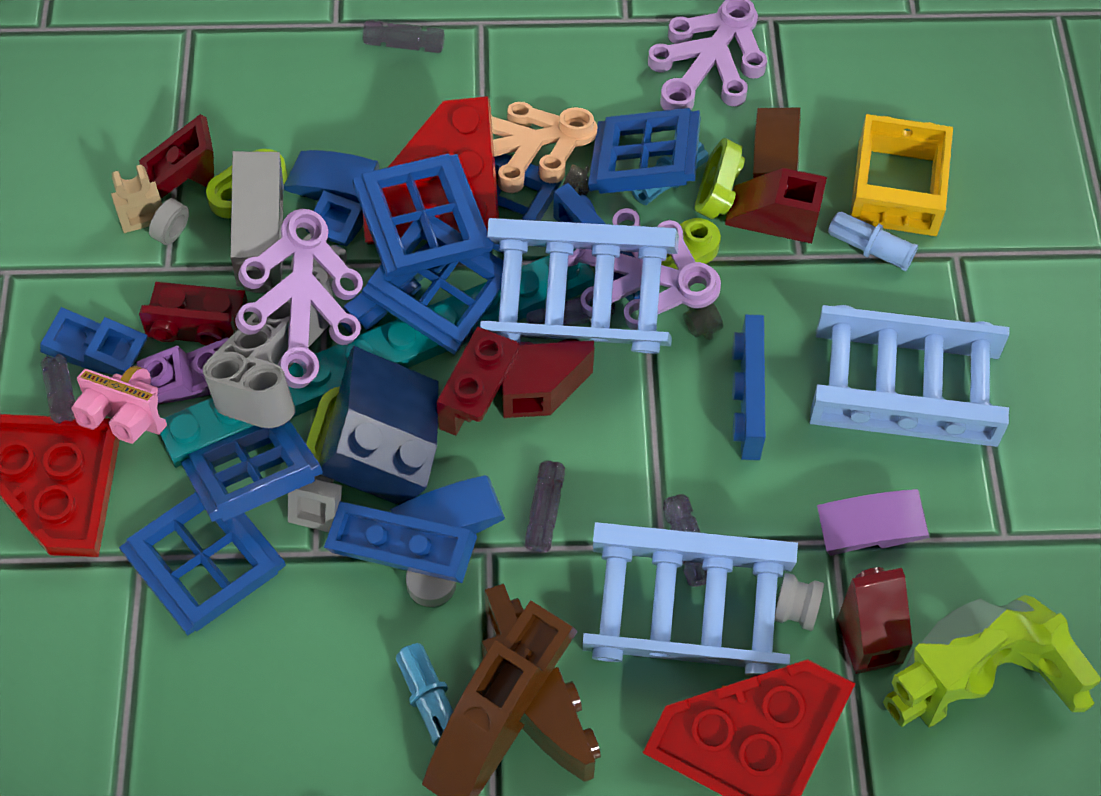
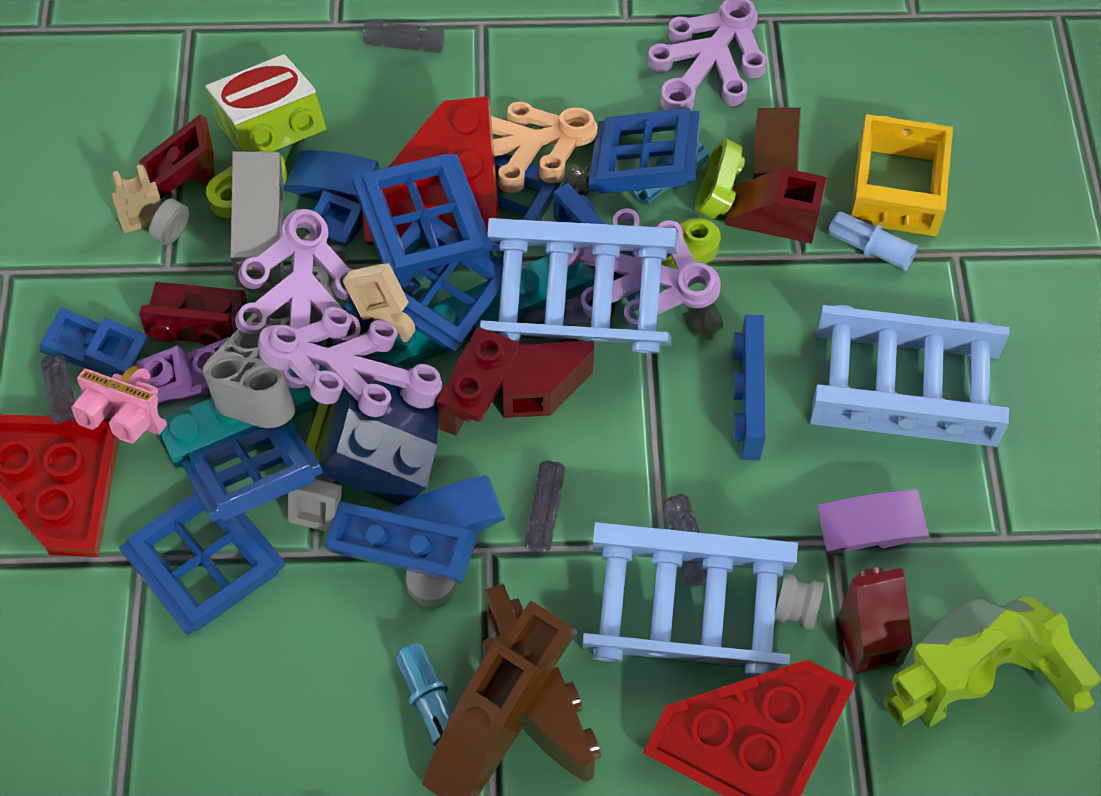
none -> piece [205,54,327,152]
none -> lavender plant [258,307,442,417]
none -> tan plate [342,263,415,342]

